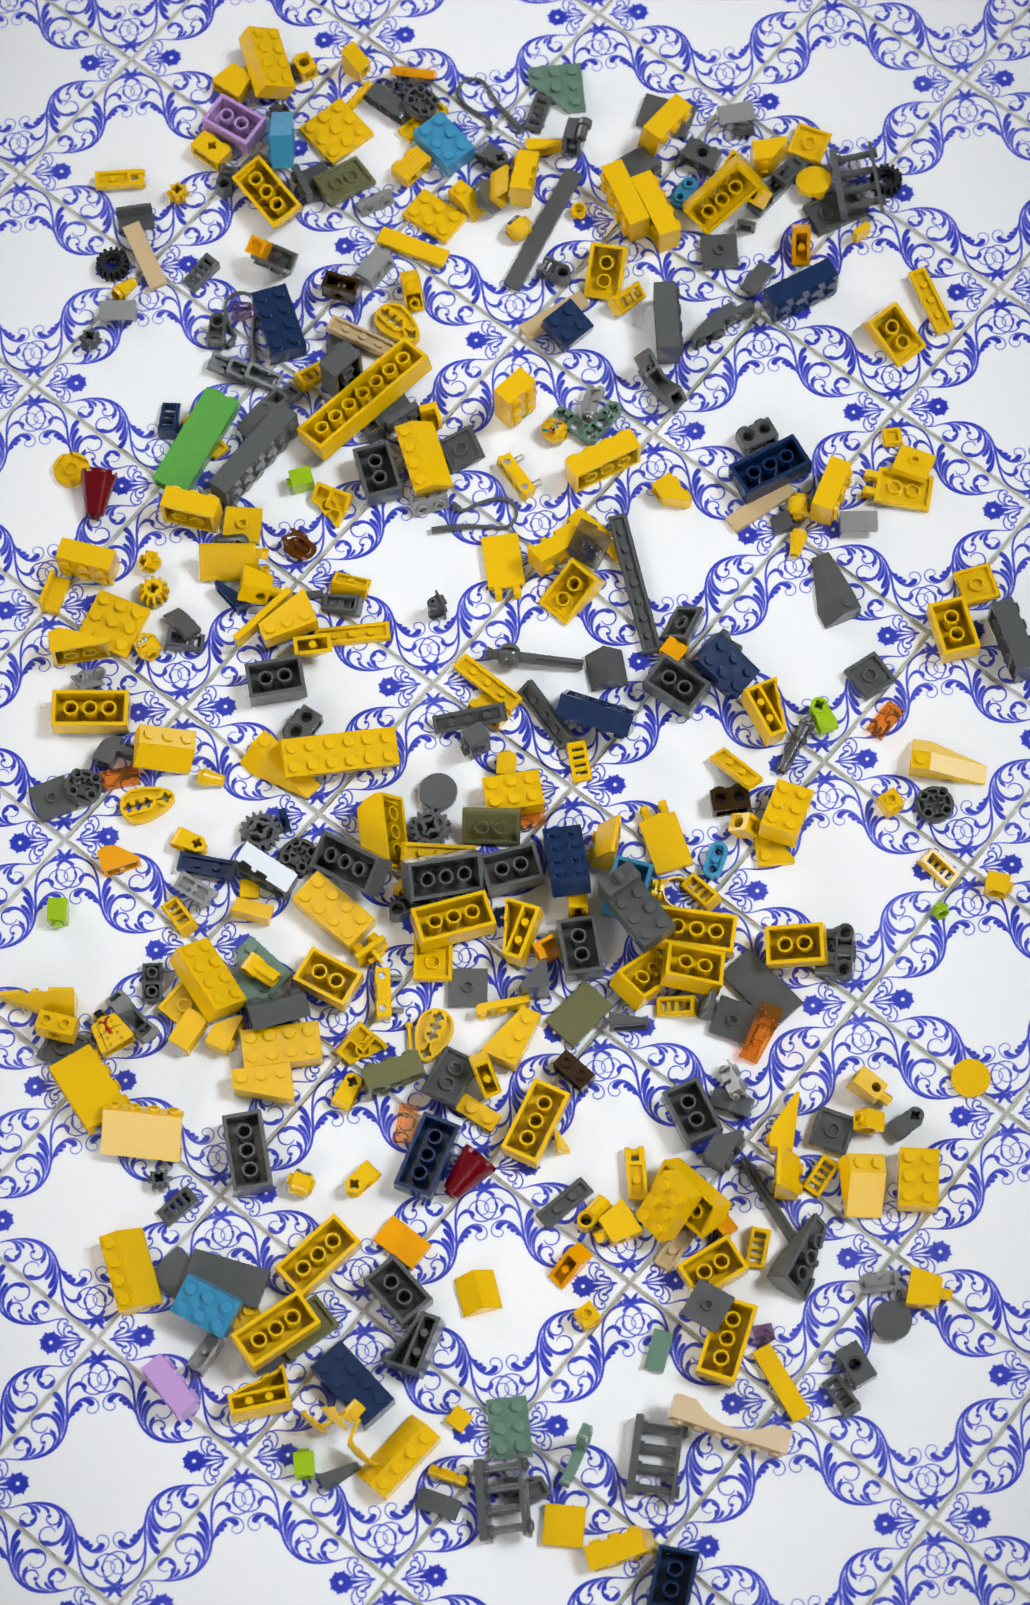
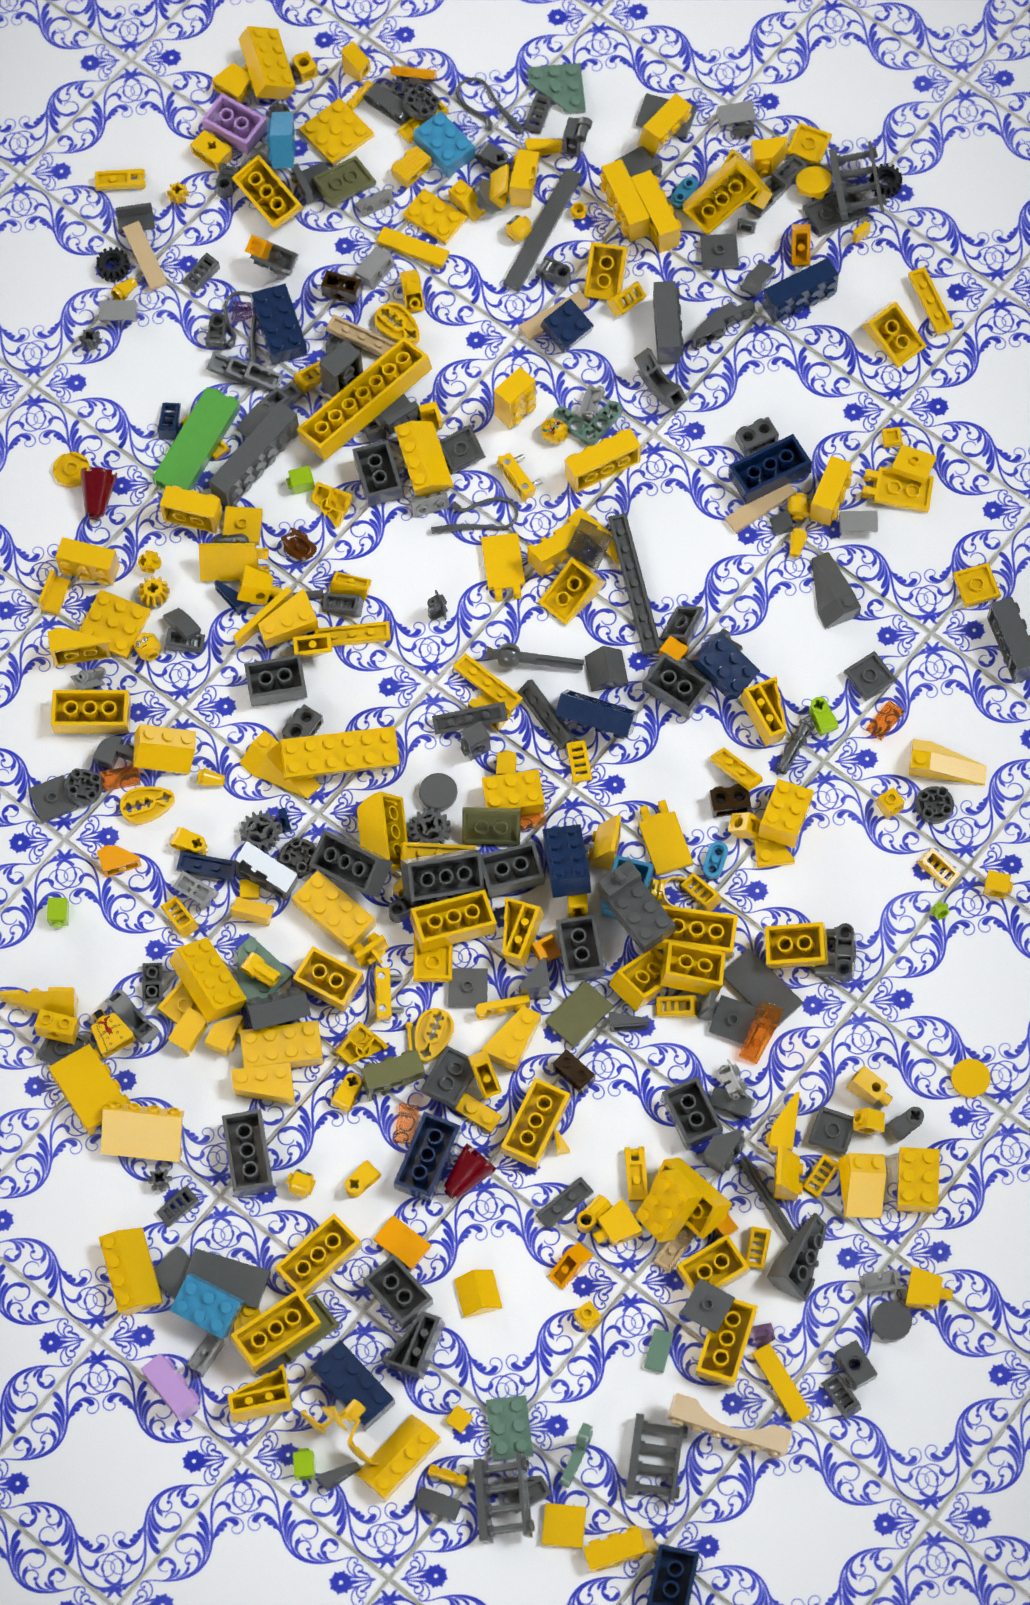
yellow slope [651,472,692,509] -> none
dark grey brick [680,137,723,177] -> none
yellow brick [926,596,981,664] -> none

